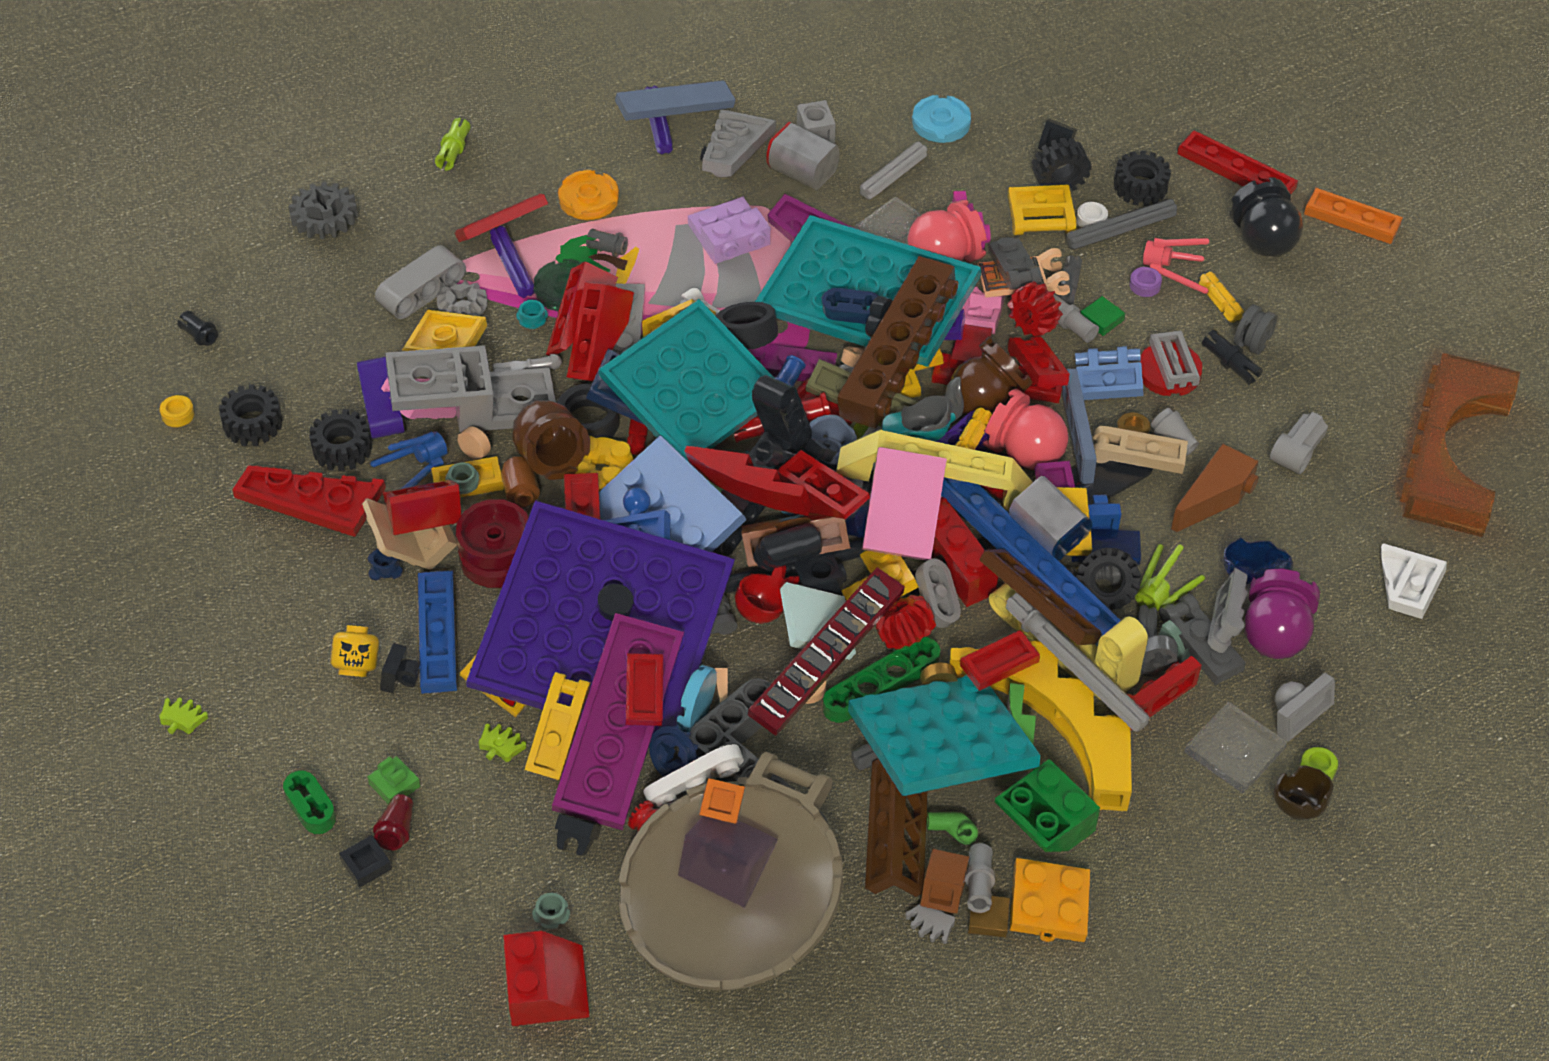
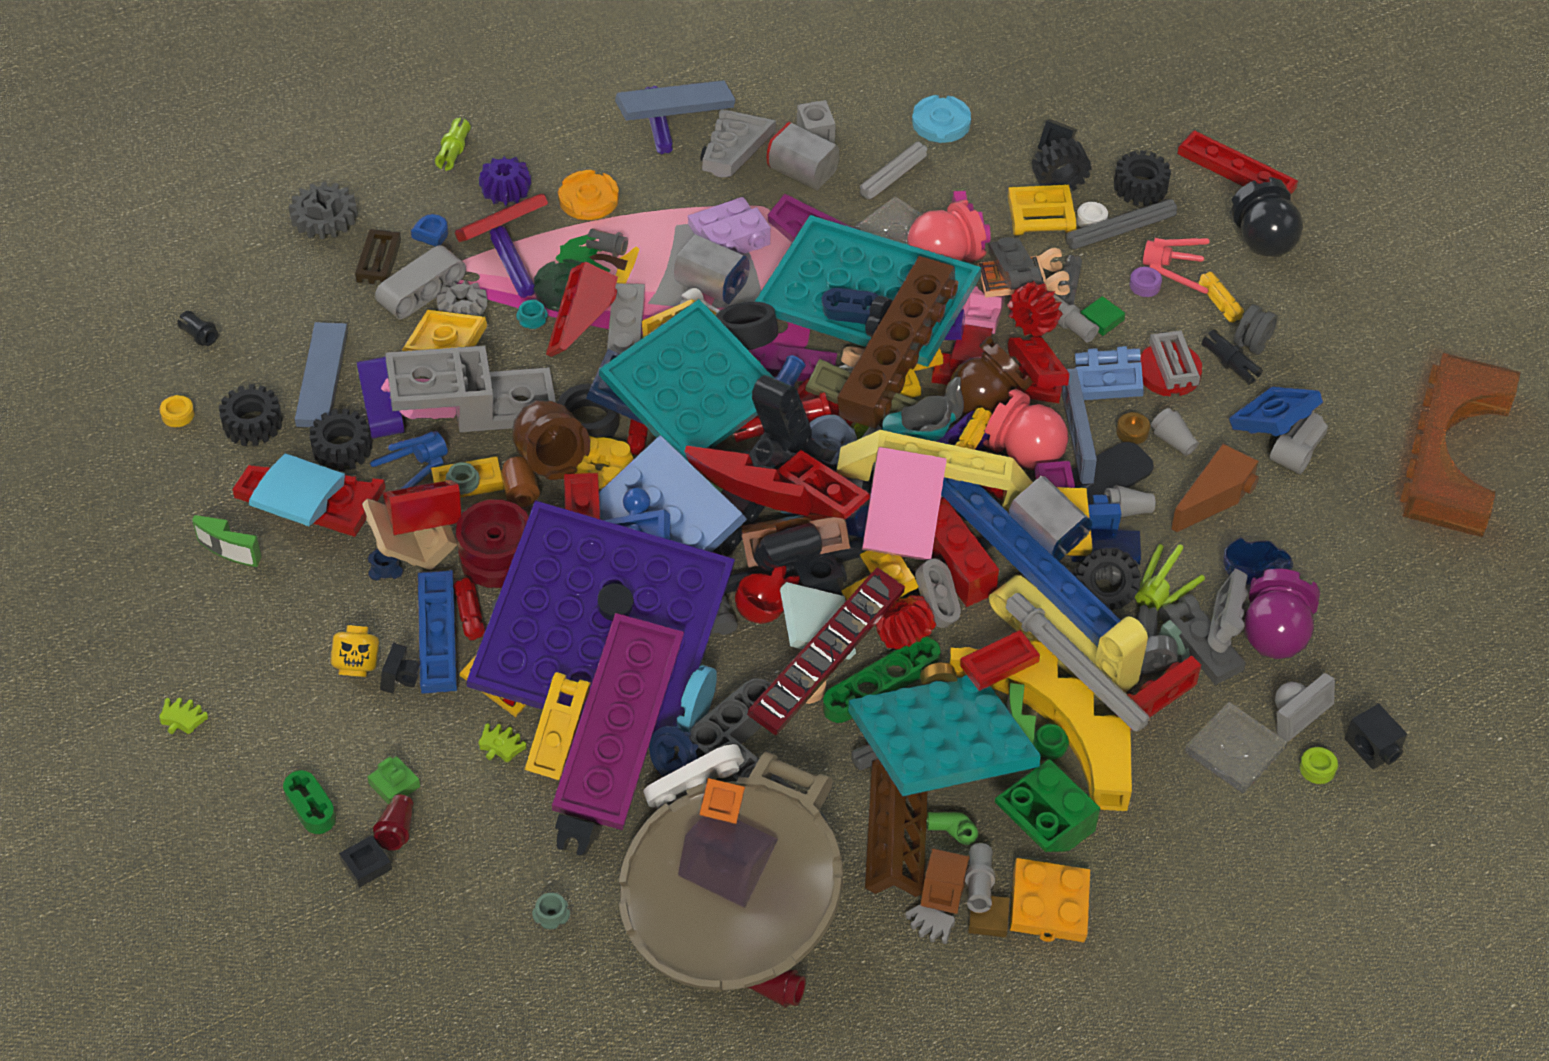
light nougat tile [458,426,491,460] -> none
light grey piece [493,354,562,372] -> none
red slope [503,931,589,1026] -> none
red slope [567,282,634,381] -> none
red tile [625,653,663,726] -> none
red bush [627,800,658,833] -> none
light nougat piece [714,668,728,705] -> none
reddish brown tile [979,549,1102,646] -> none
tan plate [1093,426,1188,474] -> none
dark brown hair [1273,765,1334,820] -> none
orange tile [1304,188,1403,244] -> none
white wing [1381,543,1447,619] -> none
none -> bright green slope [192,515,262,567]
none -> medium azure slope [249,453,345,526]
none -> sand blue tile [295,322,348,427]
none -> dark brown tile [355,229,401,284]
none -> blue tile [411,214,448,247]
none -> red axle [454,578,485,641]
none -> dark purple gear [479,155,531,206]
none -> flat silver piece [674,234,750,305]
none -> dark red cone [747,969,806,1008]
none -> green plate [1033,724,1069,759]
none -> light grey cone [1104,485,1156,517]
none -> blue plate [1229,387,1323,436]
none -> black brick [1345,703,1407,770]

